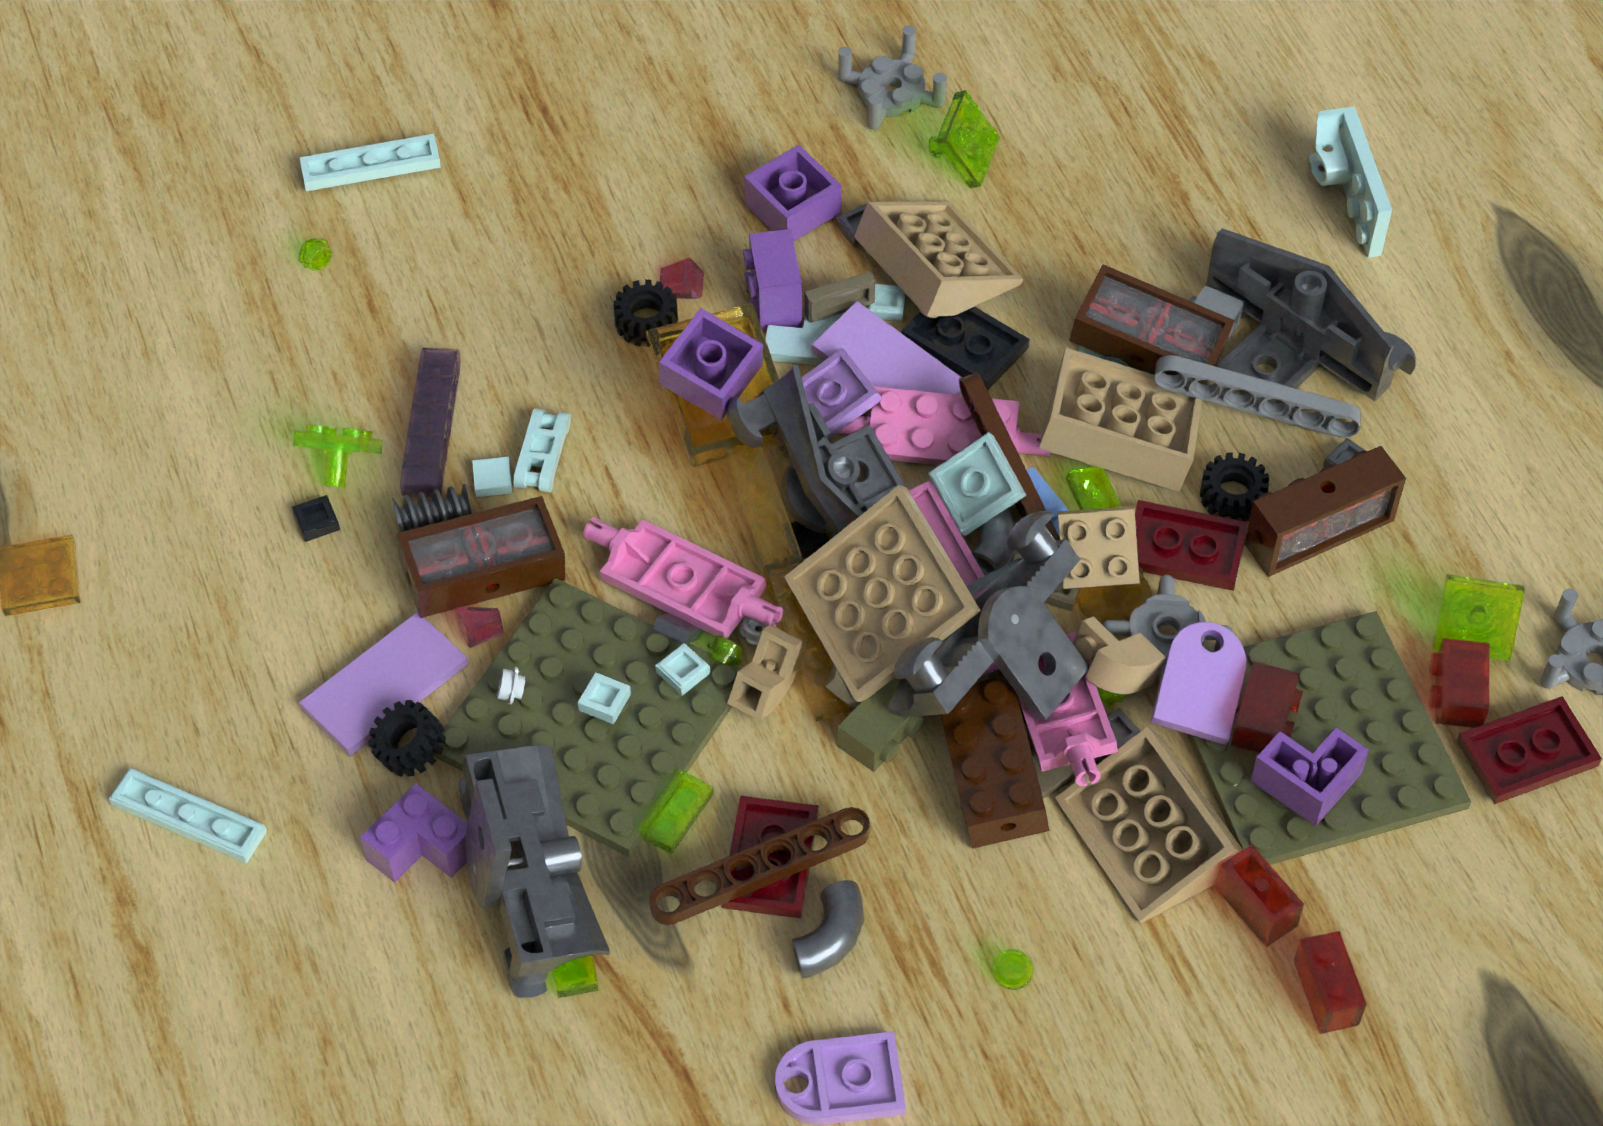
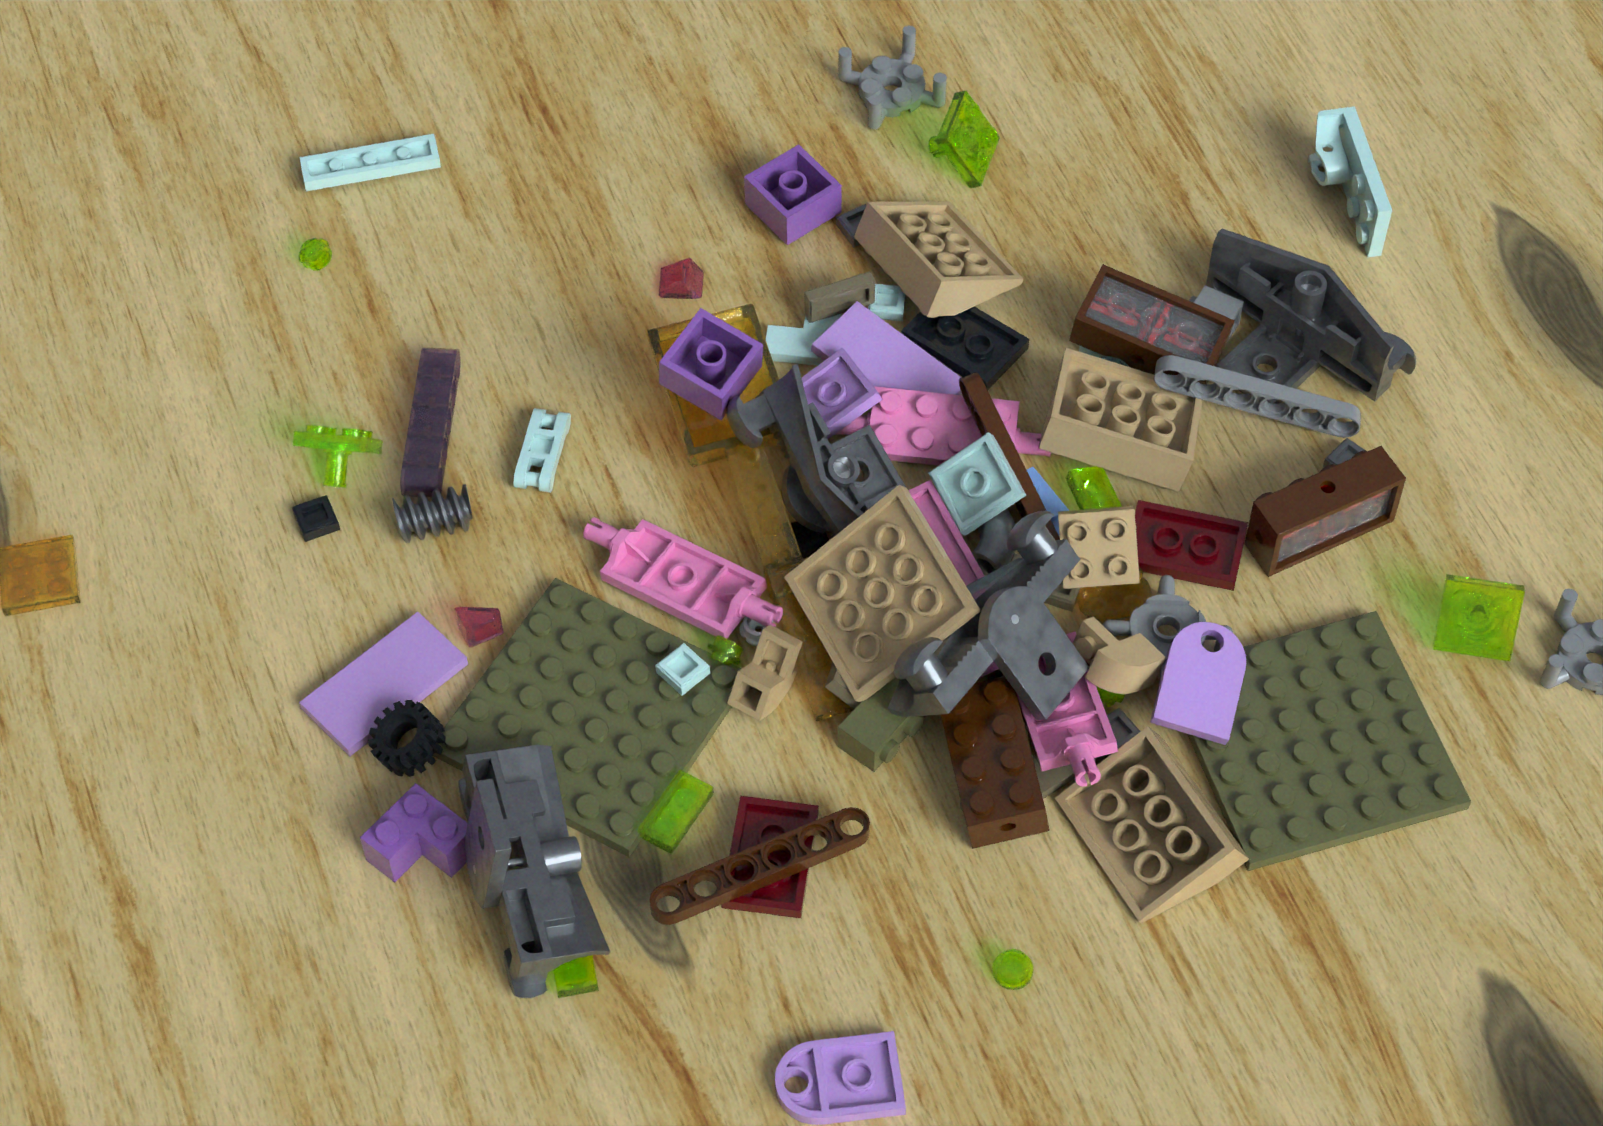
light aqua tile [109,768,267,864] -> none
brick [397,496,565,618] -> none
light aqua tile [472,456,513,497] -> none
white plate [497,667,525,704] -> none
light aqua plate [578,672,631,725] -> none
black tyre [613,279,678,347] -> none
flat silver tile [652,613,703,644] -> none
medium lavender brick [743,229,802,333] -> none
flat silver cylinder [792,880,864,979] -> none
black tyre [1200,452,1269,522] -> none
clear red brick [1215,845,1304,947] -> none
clear red brick [1231,661,1304,753] -> none
medium lavender brick [1251,727,1369,826] -> none
clear red brick [1294,931,1367,1034] -> none
clear red brick [1429,638,1490,728] -> none
dark red plate [1457,696,1602,804] -> none

